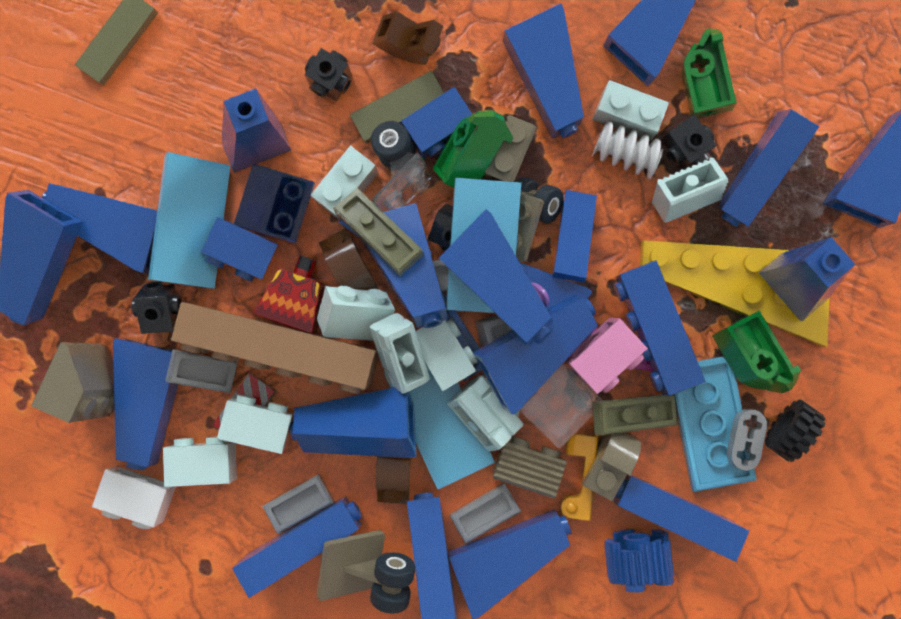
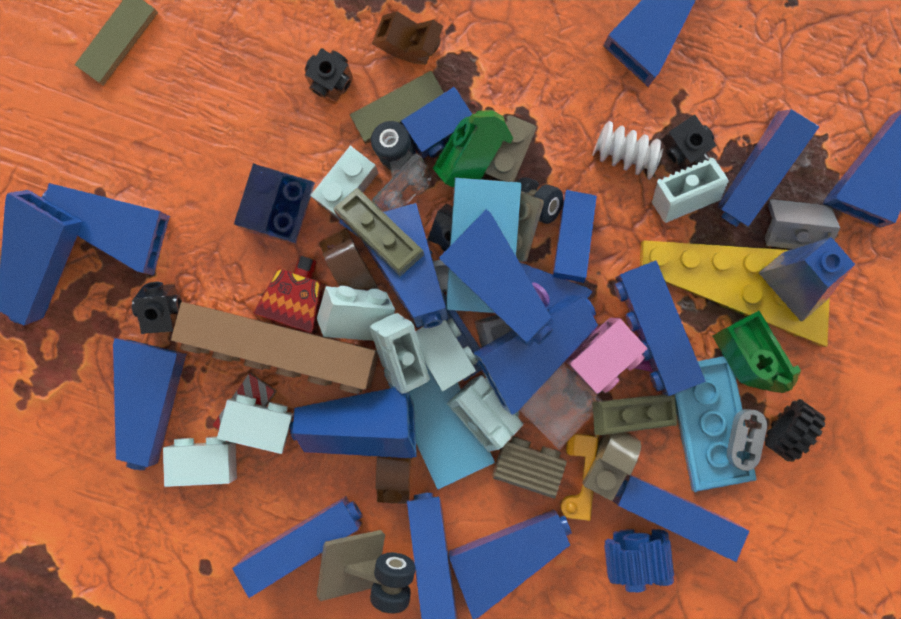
dark tan slope [31,342,115,423] -> none
white brick [92,466,176,529] -> none
medium azure tile [148,152,230,289] -> none
light grey tile [165,349,238,393] -> none
blue brick [201,217,278,282] -> none
blue slope [222,88,291,173] -> none
light grey tile [262,473,334,534] -> none
light grey tile [450,483,521,543] -> none
blue slope [503,3,584,139] -> none
light aqua brick [592,80,669,141] -> none
green piece [682,28,737,119] -> none
none -> light grey panel [764,199,840,249]

